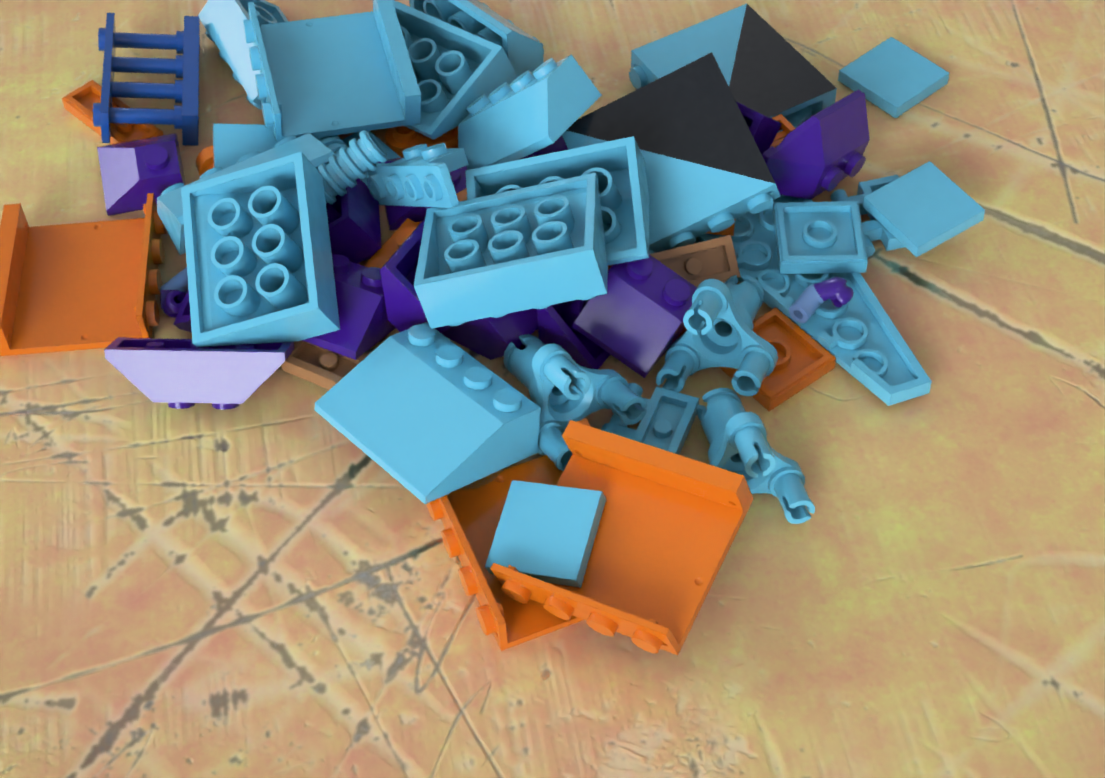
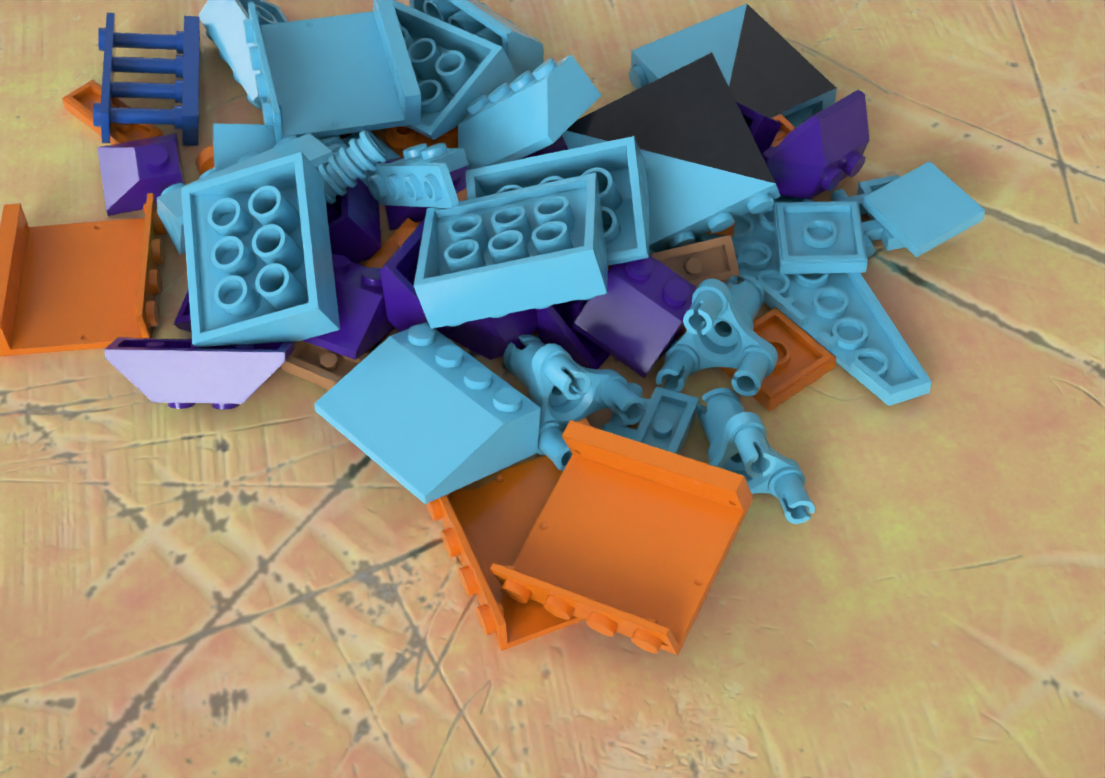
arm [160,267,188,318] -> none
medium azure tile [485,480,606,588] -> none
arm [789,276,854,323] -> none
medium azure tile [838,37,950,119] -> none

